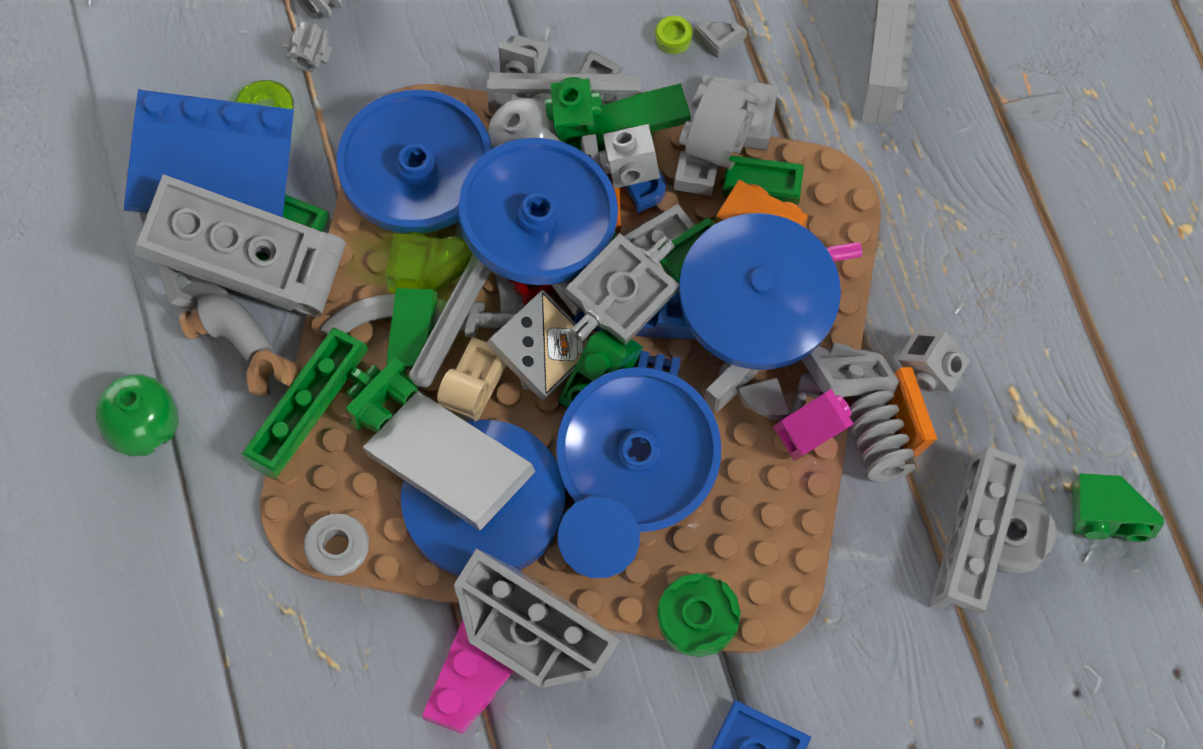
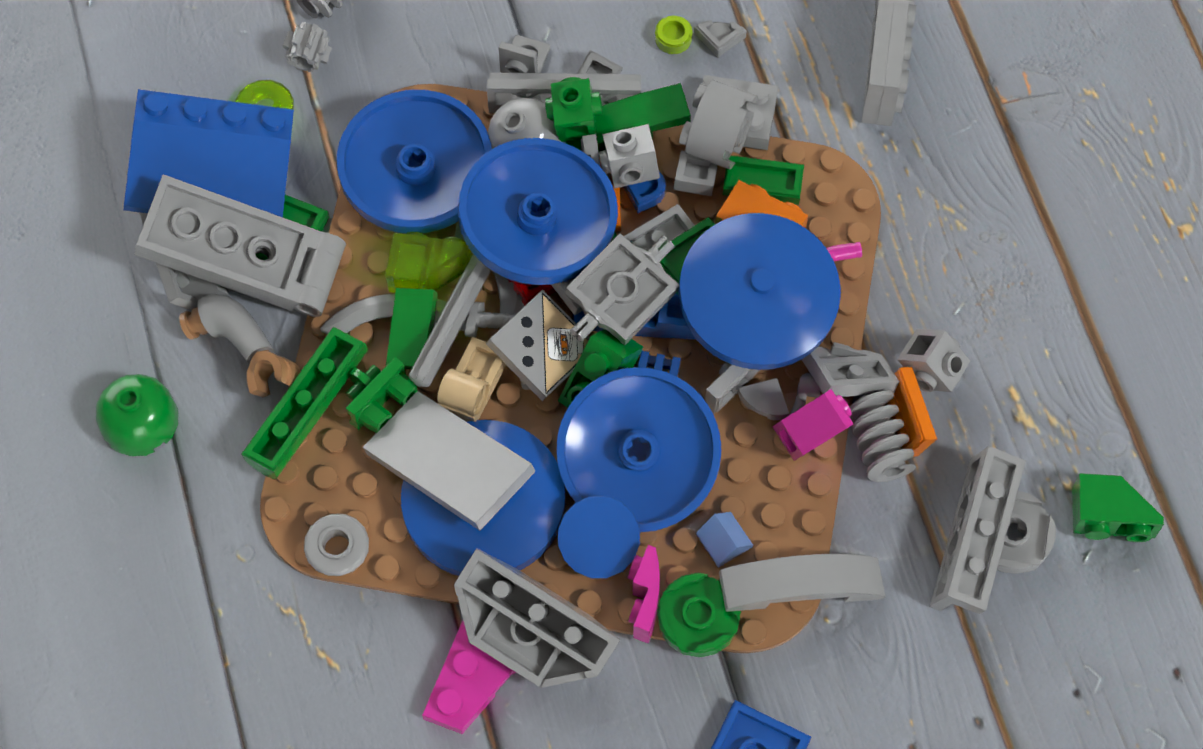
none -> dark pink slope [628,545,660,644]
none -> medium blue slope [696,512,753,568]
none -> light grey slope [719,554,886,612]

